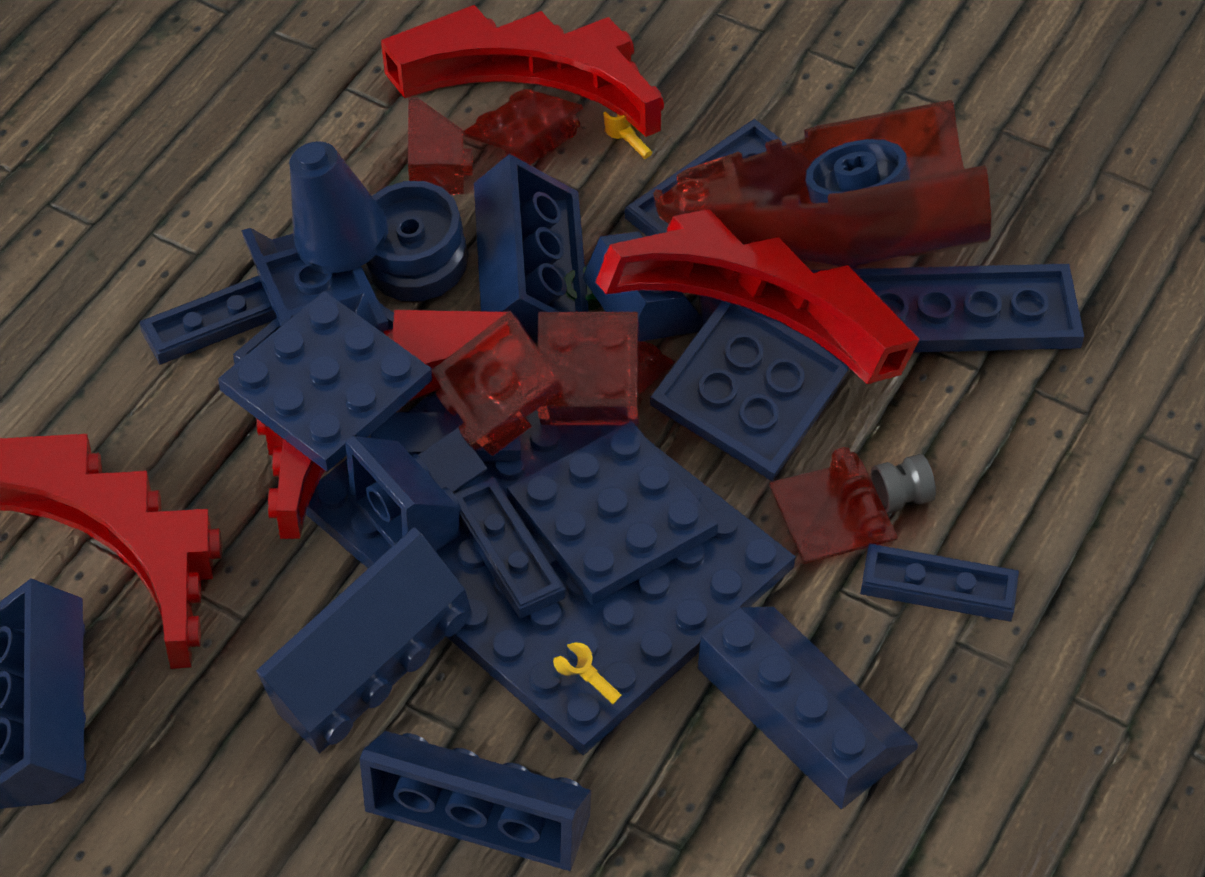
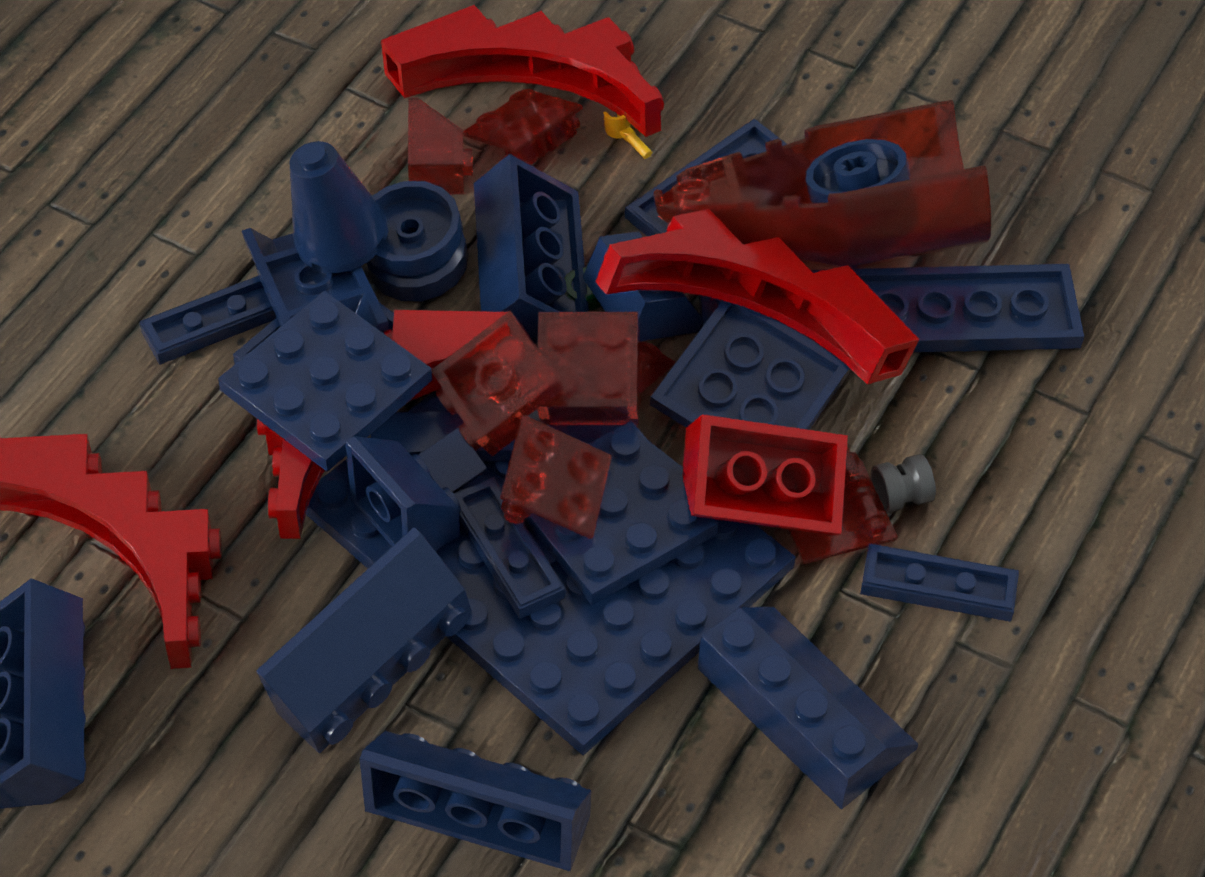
yellow hand [553,642,622,704] -> none
none -> clear red hinge [500,414,612,539]
none -> red slope [682,414,848,536]

